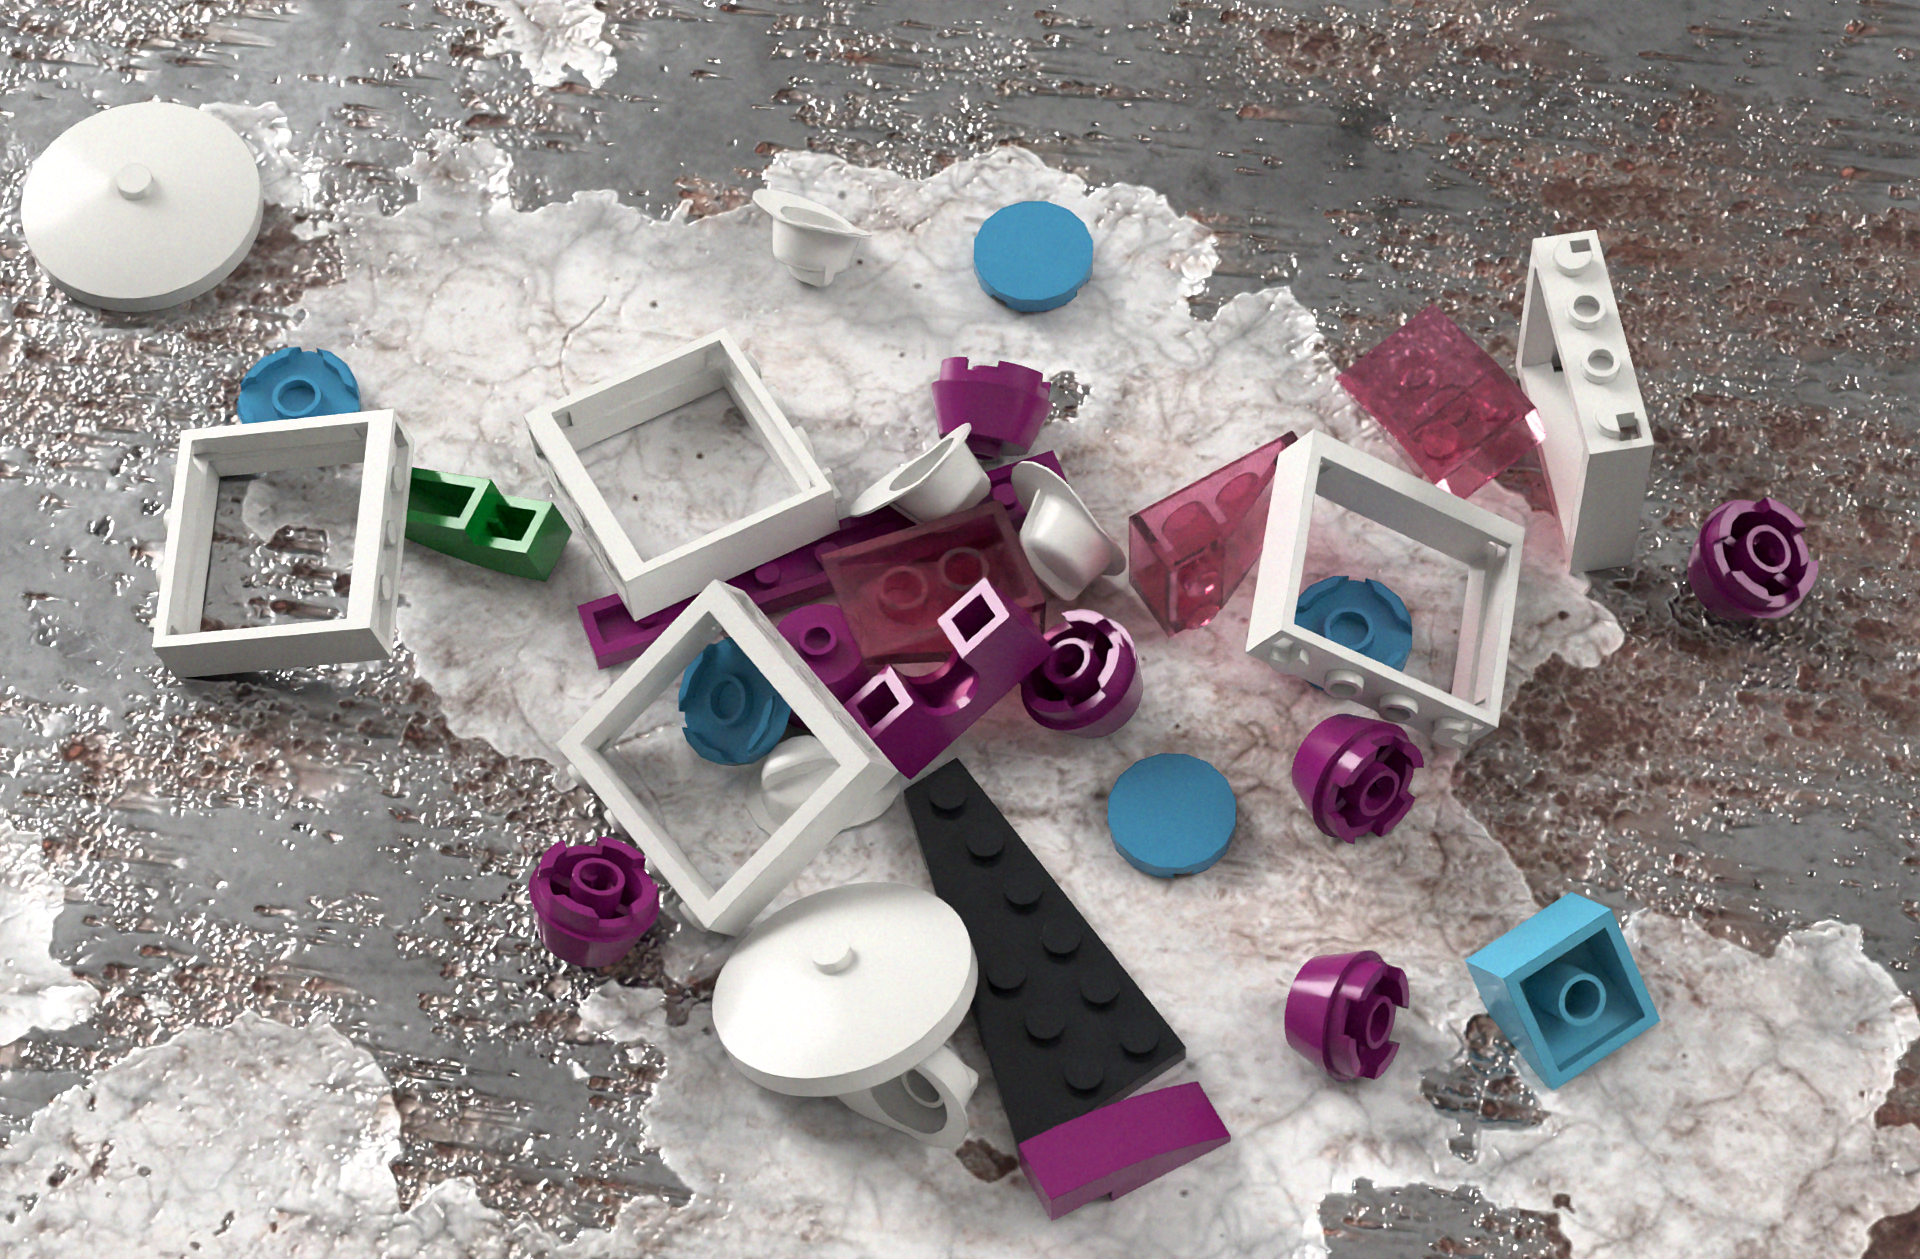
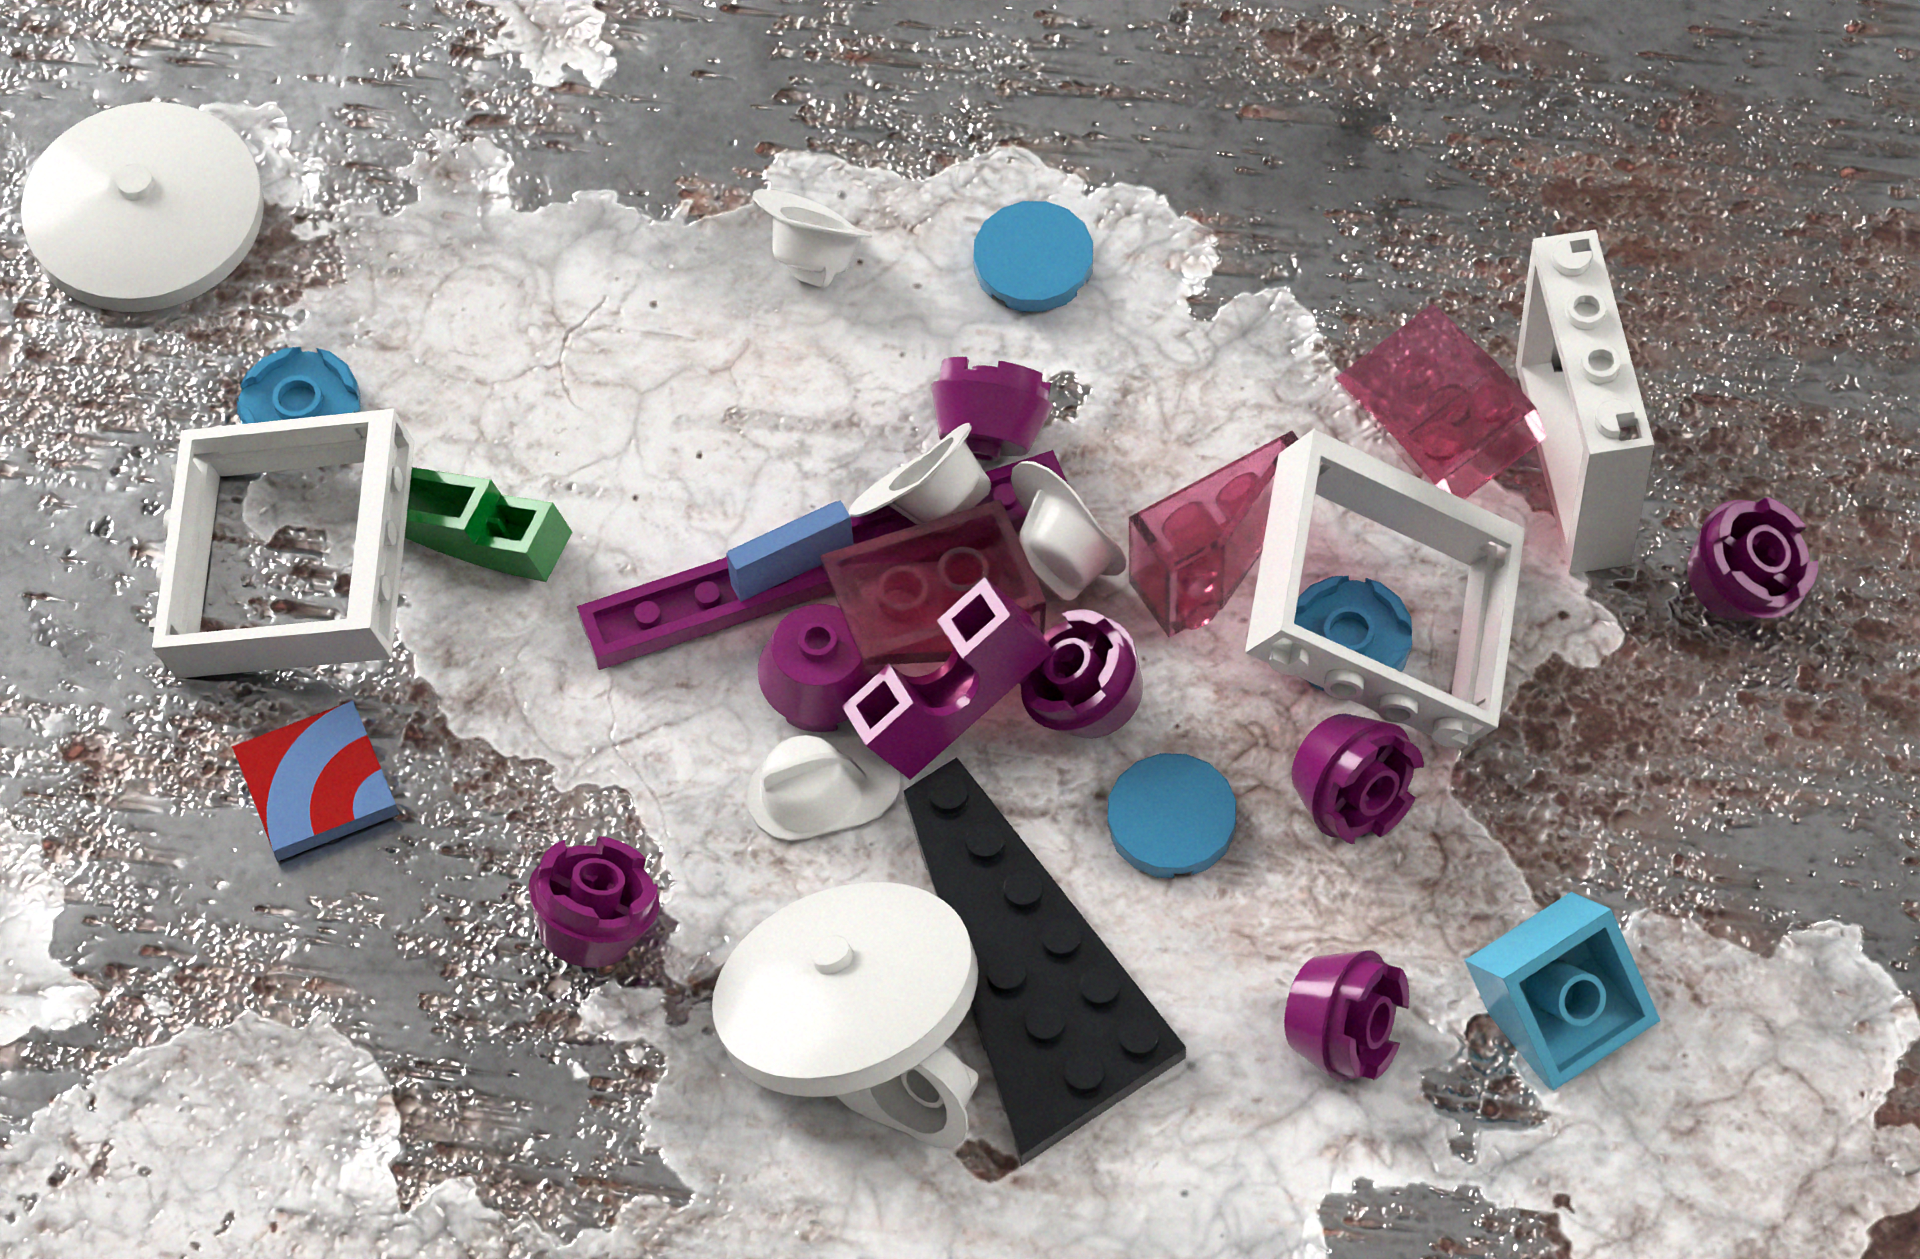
white window [523,327,843,621] -> none
white window [556,579,899,937] -> none
dark azure tile [678,637,791,766] -> none
magenta slope [1018,1081,1231,1222] -> none
none -> tile [232,700,399,862]
none -> medium blue tile [726,500,854,602]

